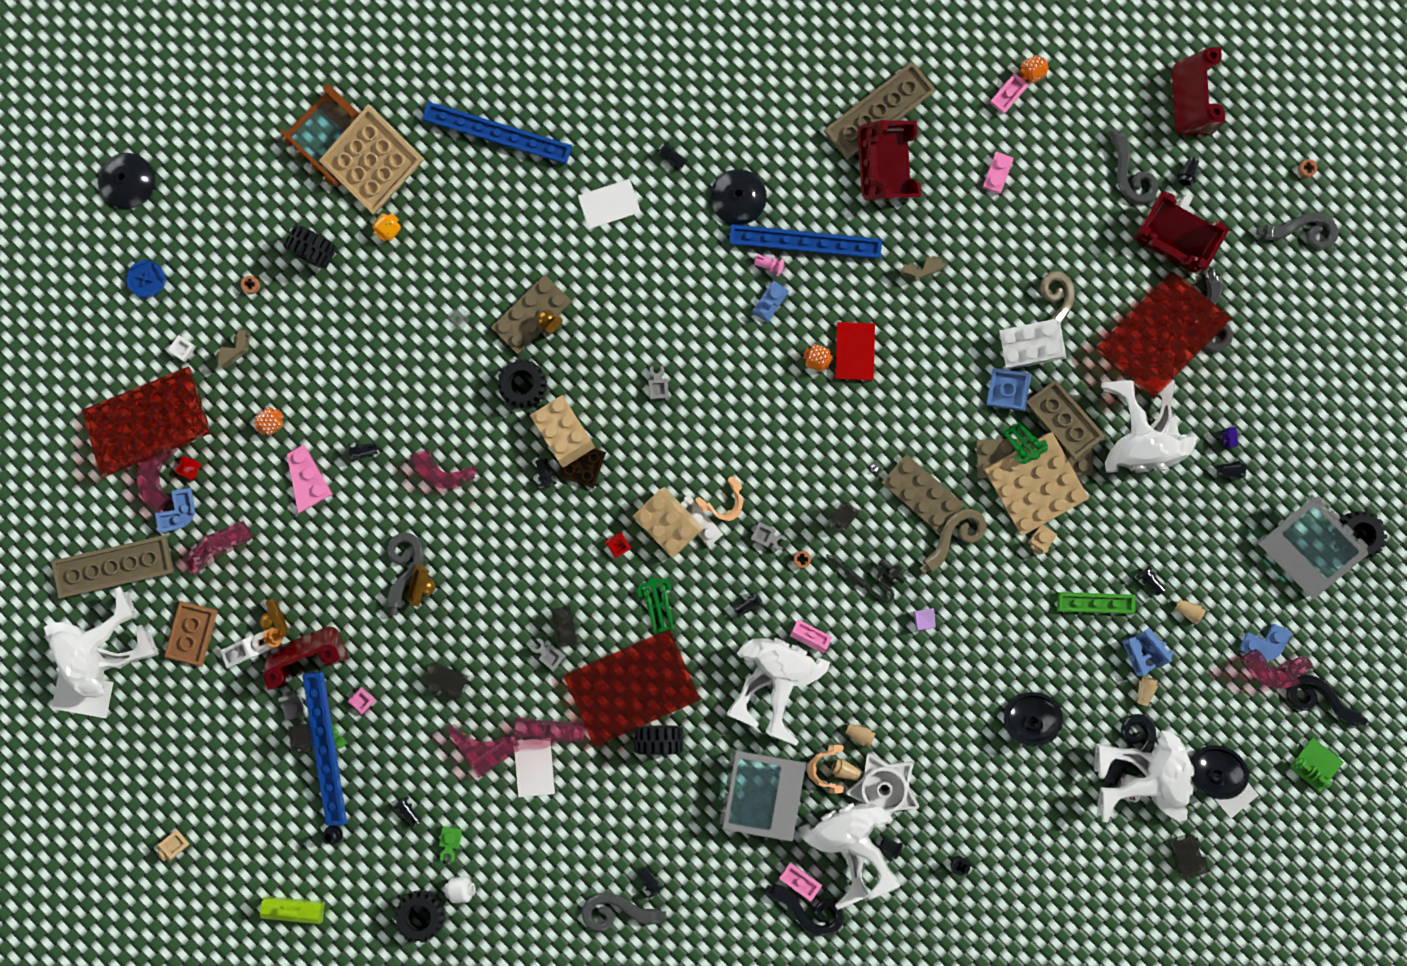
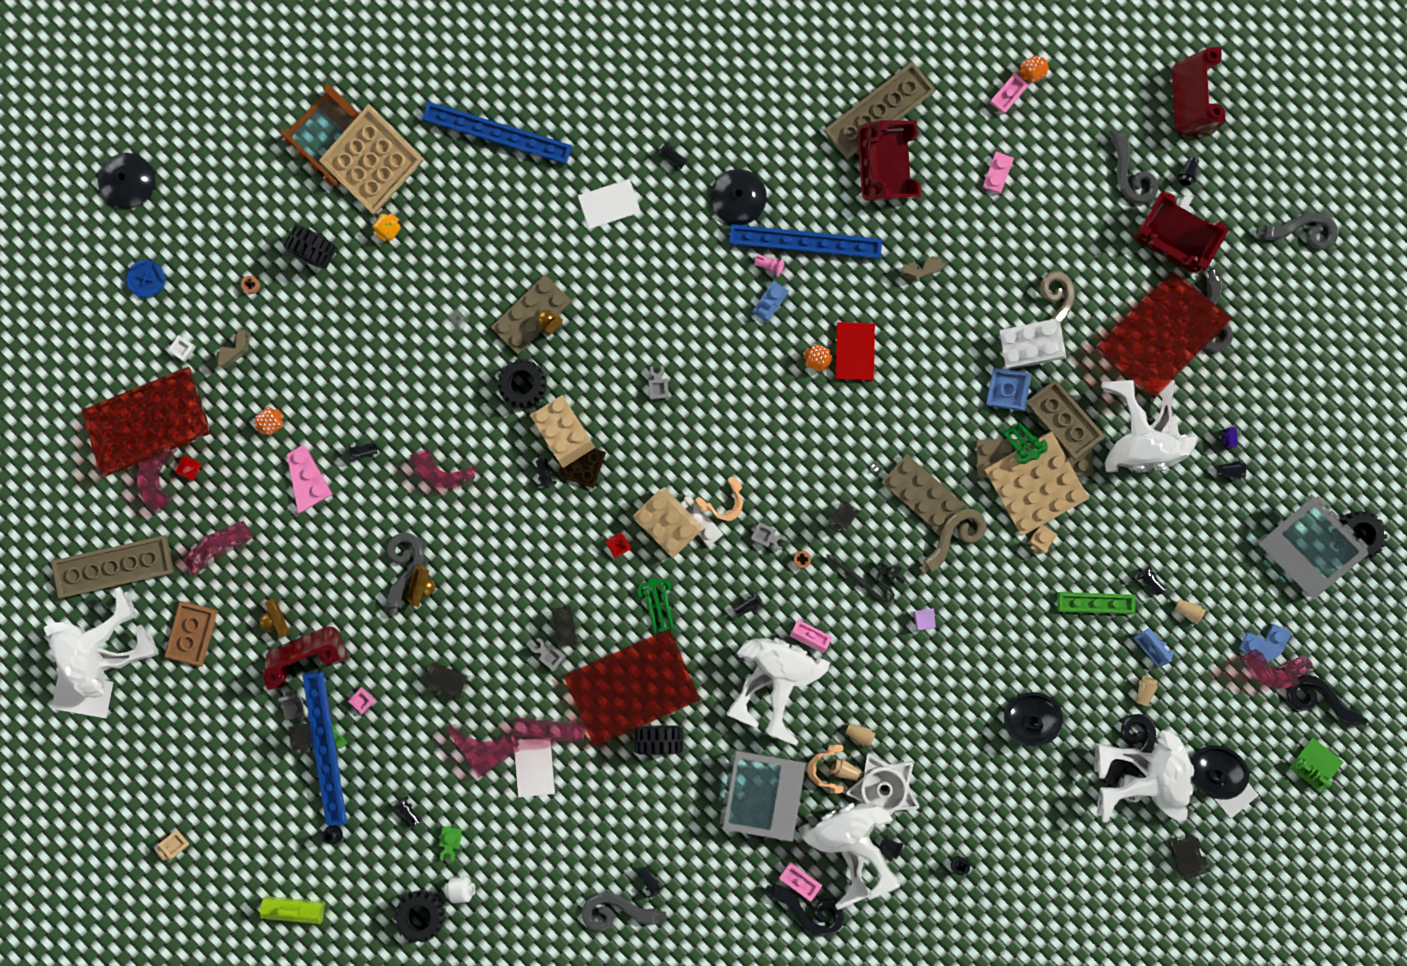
medium blue plate [155,487,195,532] -> none
white plate [220,628,283,668] -> none
medium blue plate [1122,637,1156,676] -> none
nougat bush [1298,159,1318,178] -> none

